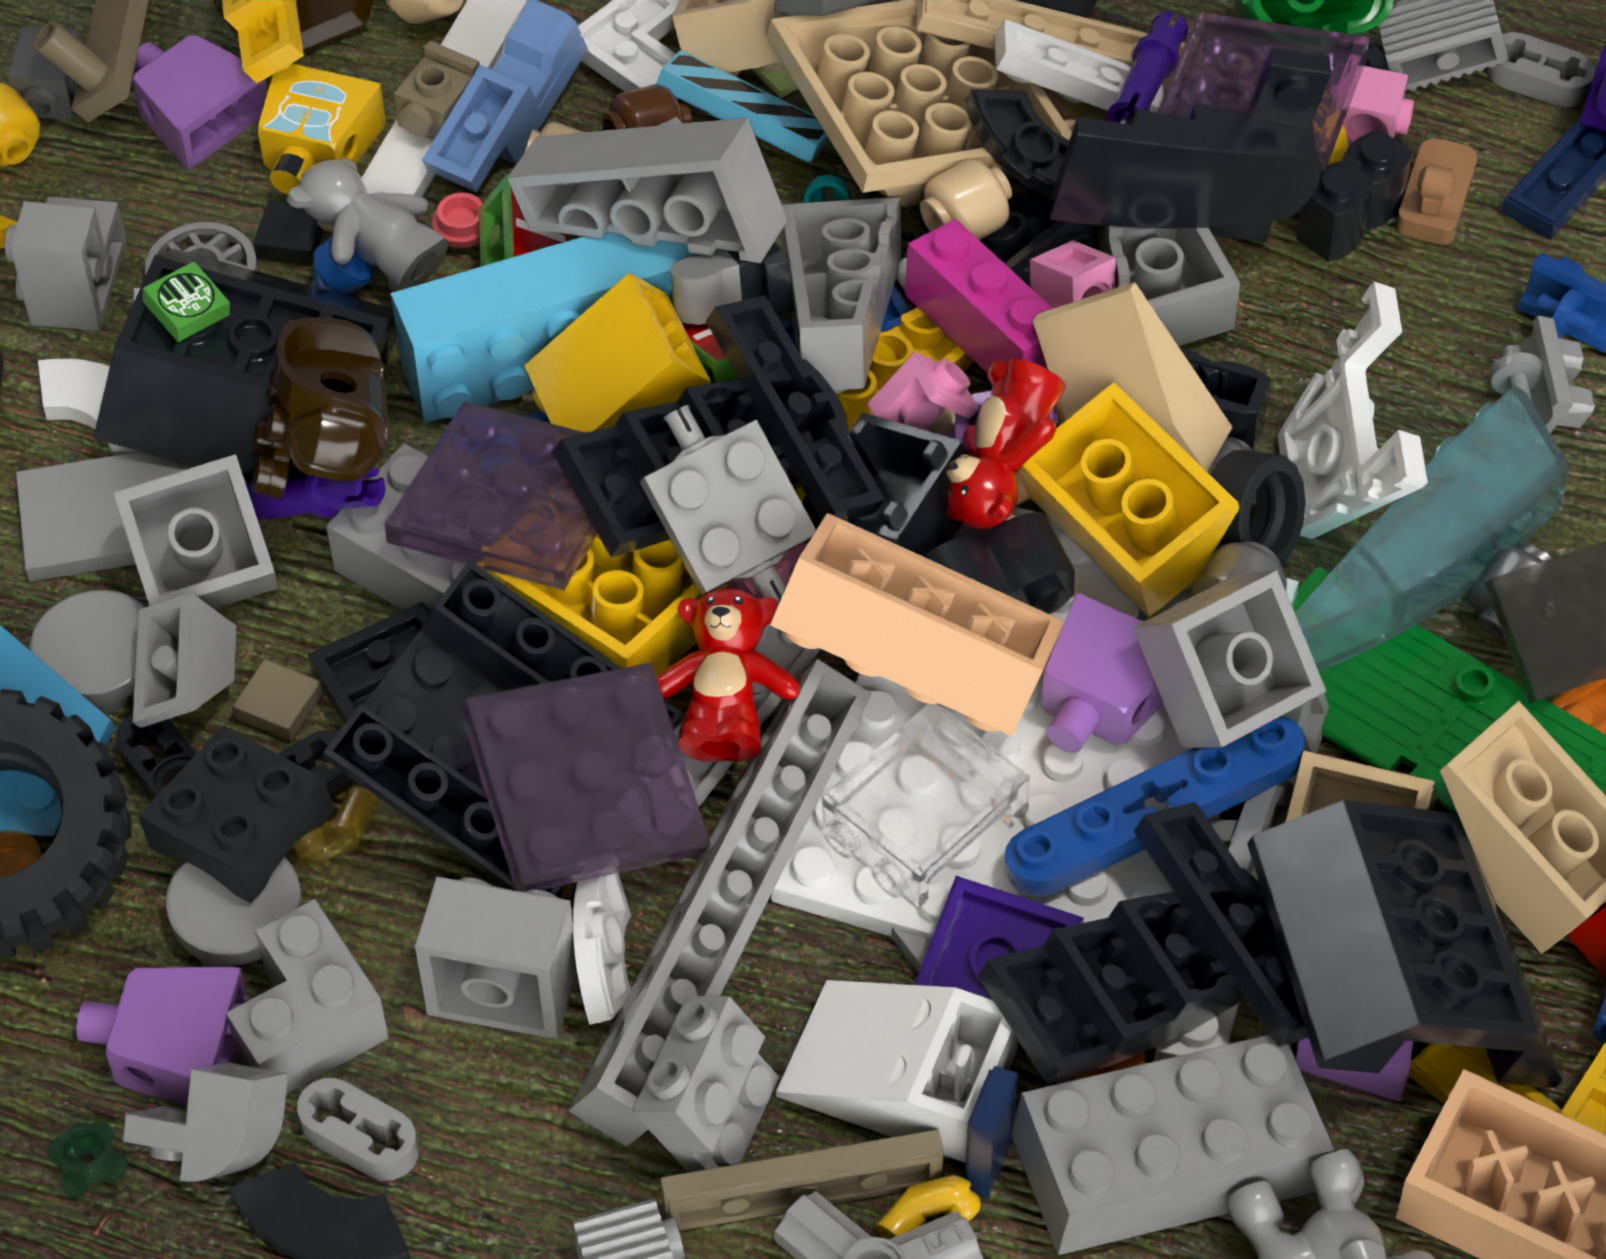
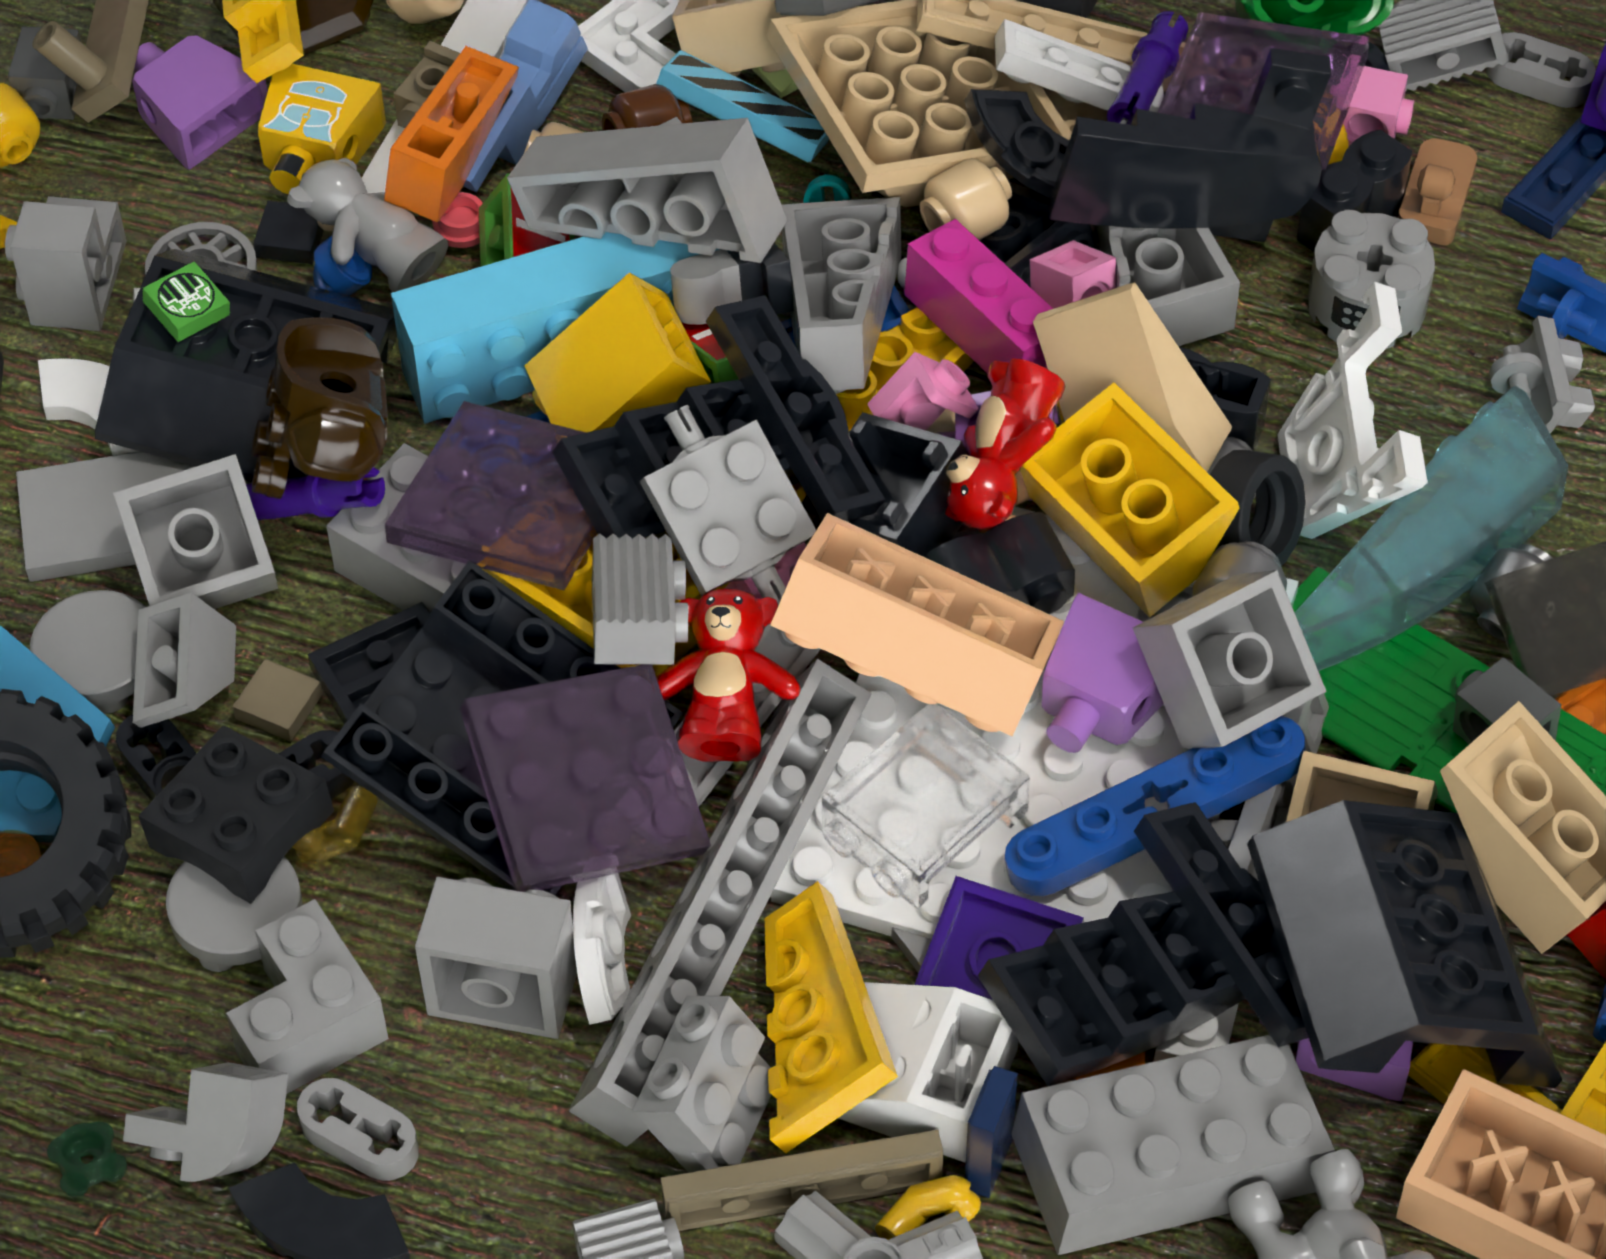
medium lavender torso [77,967,249,1107] -> none
none -> orange slope [384,46,519,222]
none -> light grey brick [592,534,688,665]
none -> yellow wing [764,881,898,1153]
none -> light grey brick [1308,210,1435,349]
none -> dark grey brick [1453,657,1561,744]

